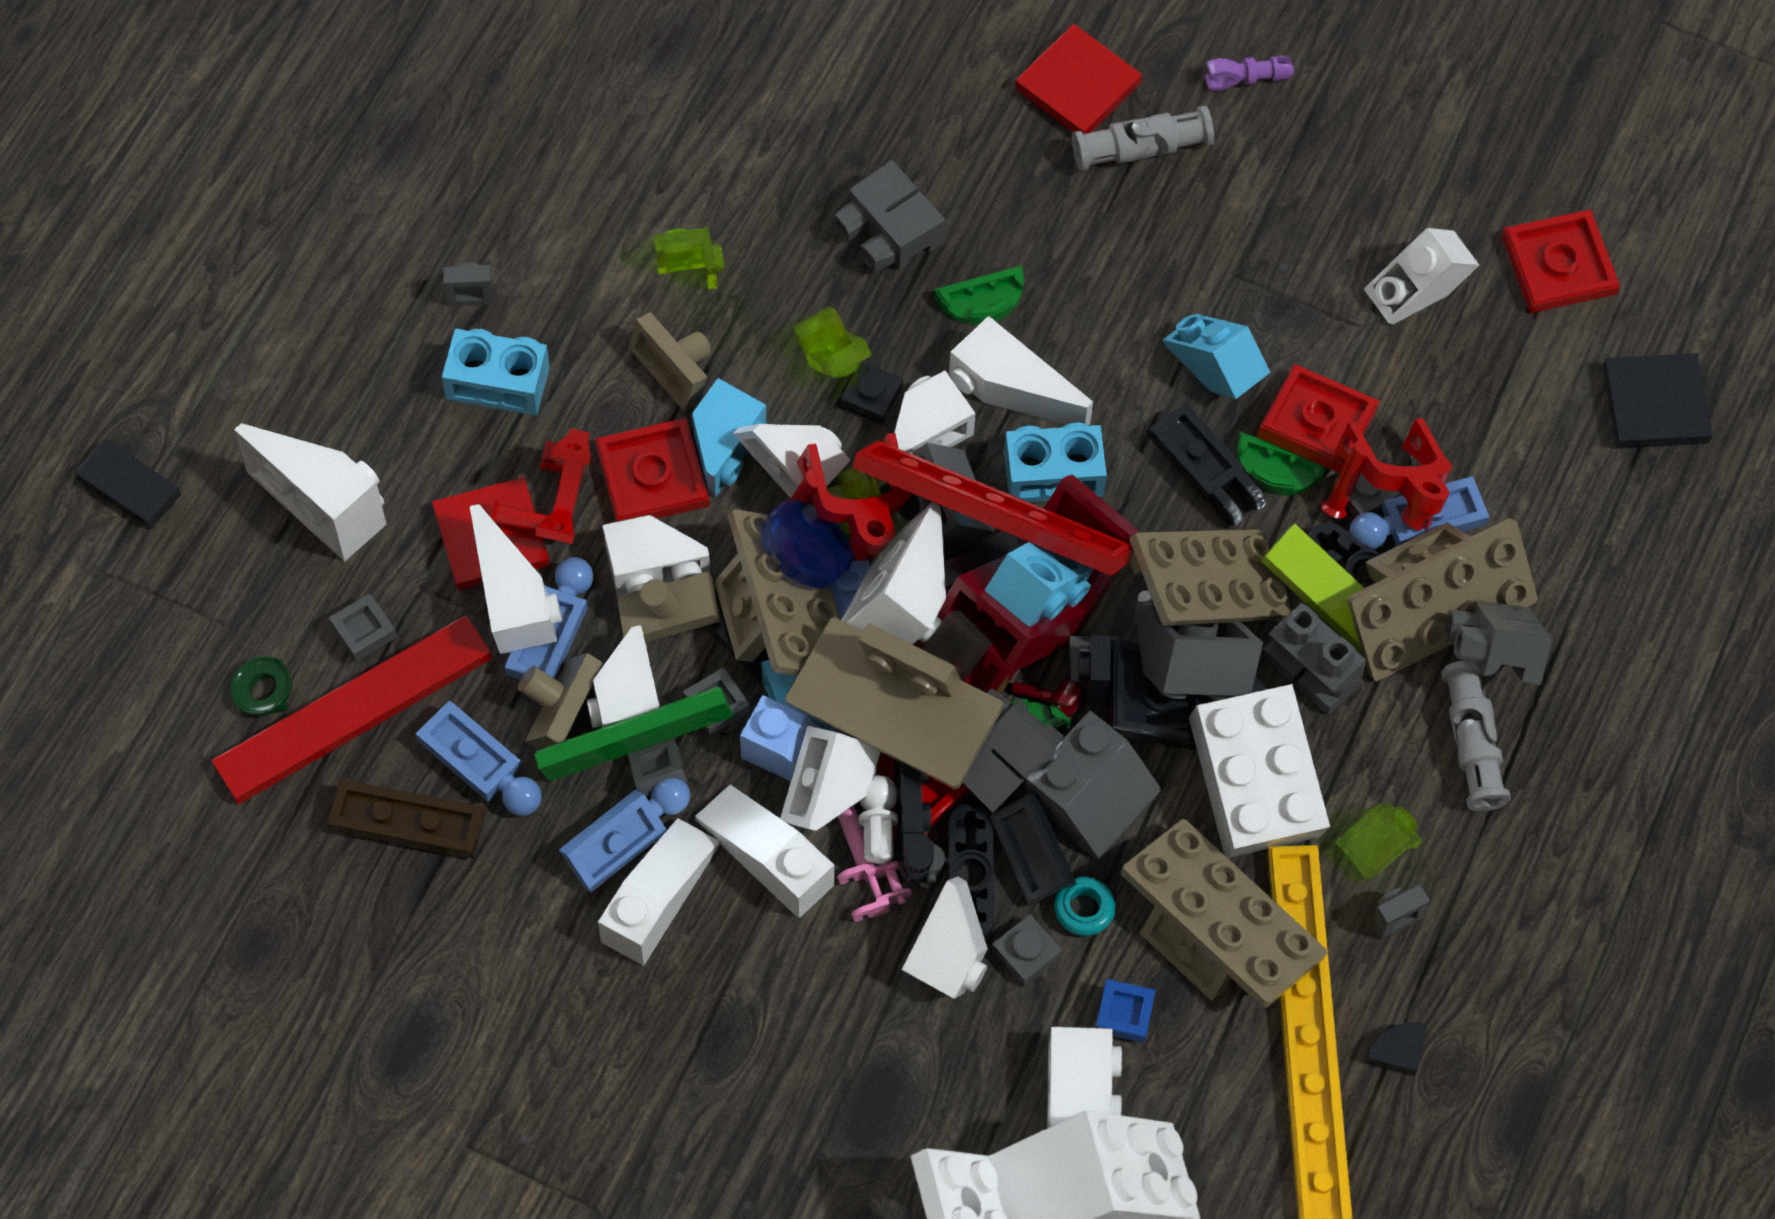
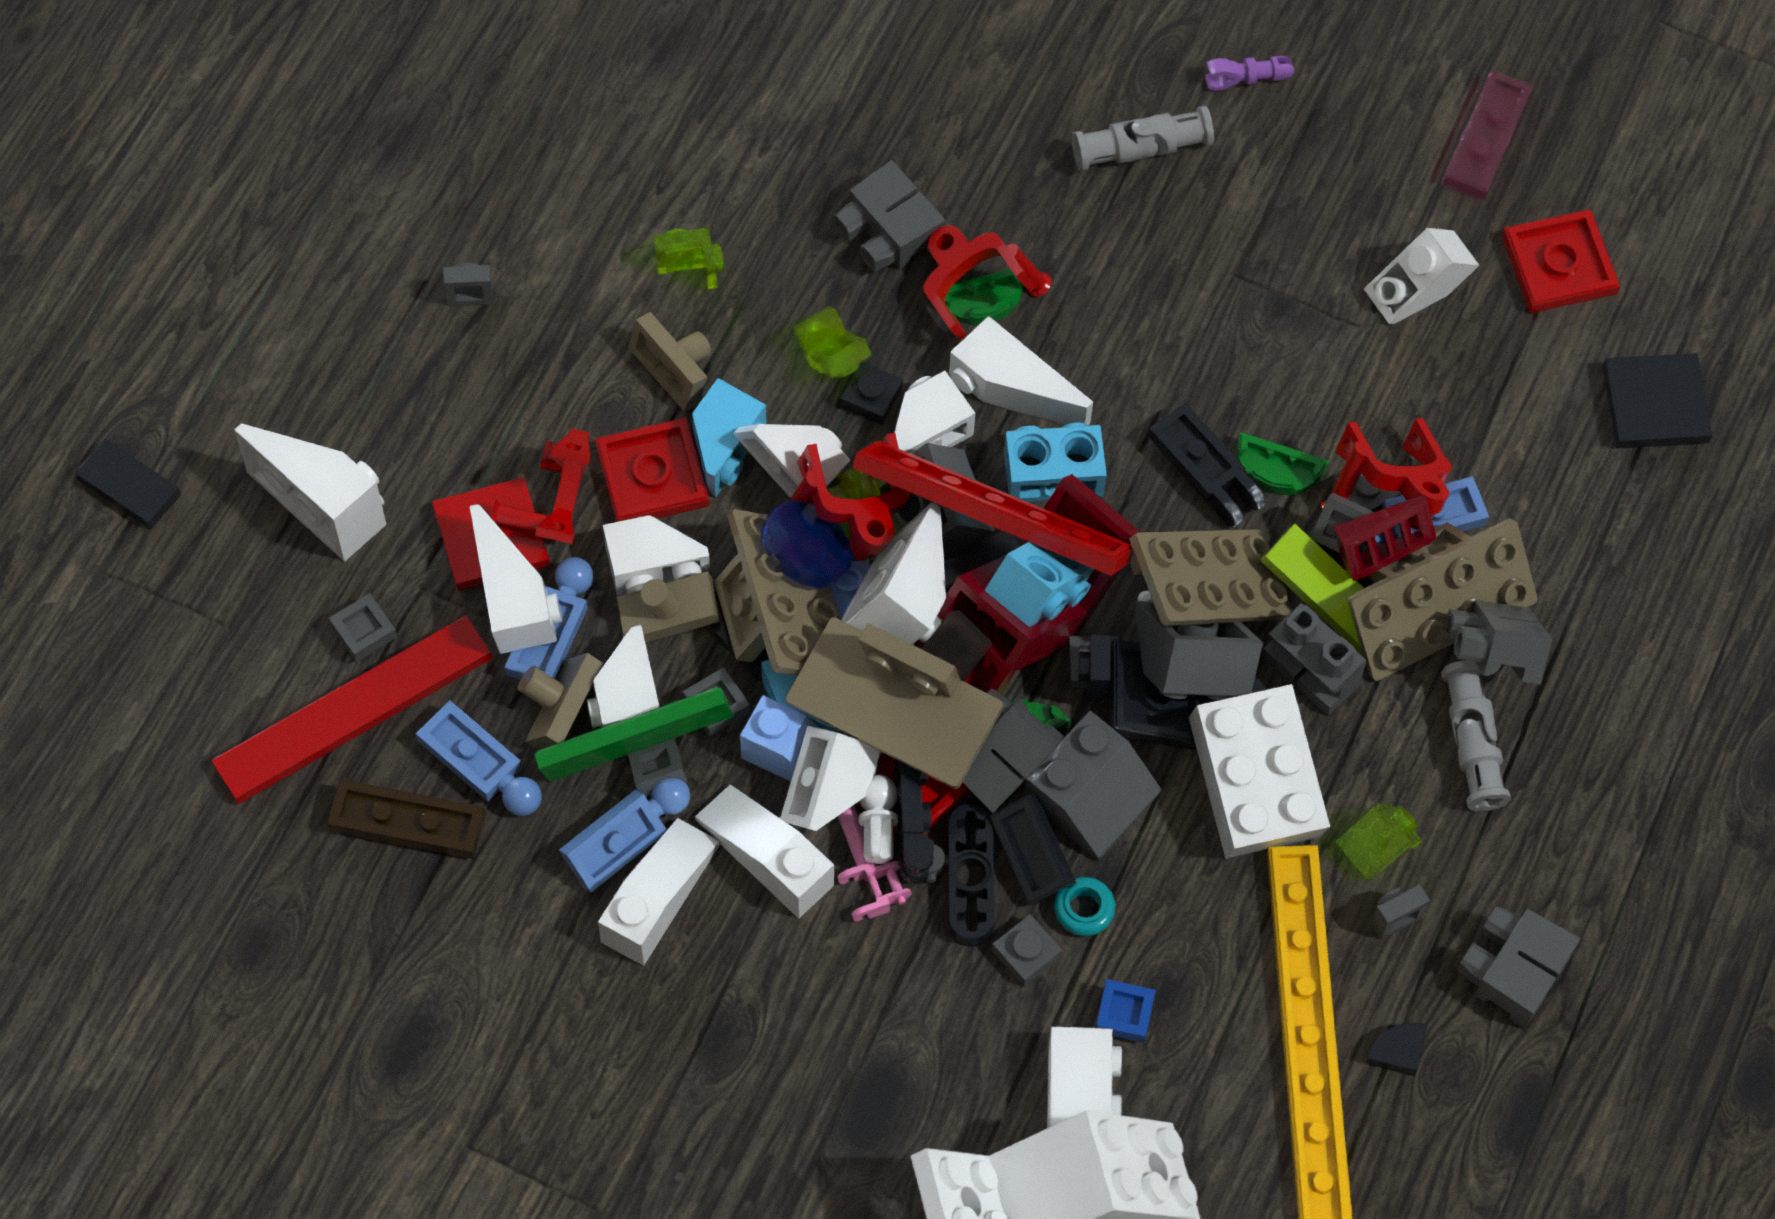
dark green piece [230,656,293,717] -> none
medium azure brick [442,329,550,416] -> none
white slope [902,877,987,999] -> none
dark red hand [1012,680,1083,717] -> none
red tile [1015,24,1142,134] -> none
dark tan bracket [1121,819,1327,1007] -> none
medium azure slope [1163,314,1271,399] -> none
red tile [1257,364,1380,473] -> none
none -> red piece [923,225,1052,341]
none -> dark grey plate [1311,493,1374,553]
none -> dark red slope [1333,495,1437,581]
none -> clear pink tile [1442,70,1533,200]
none -> dark grey hips [1457,906,1581,1030]

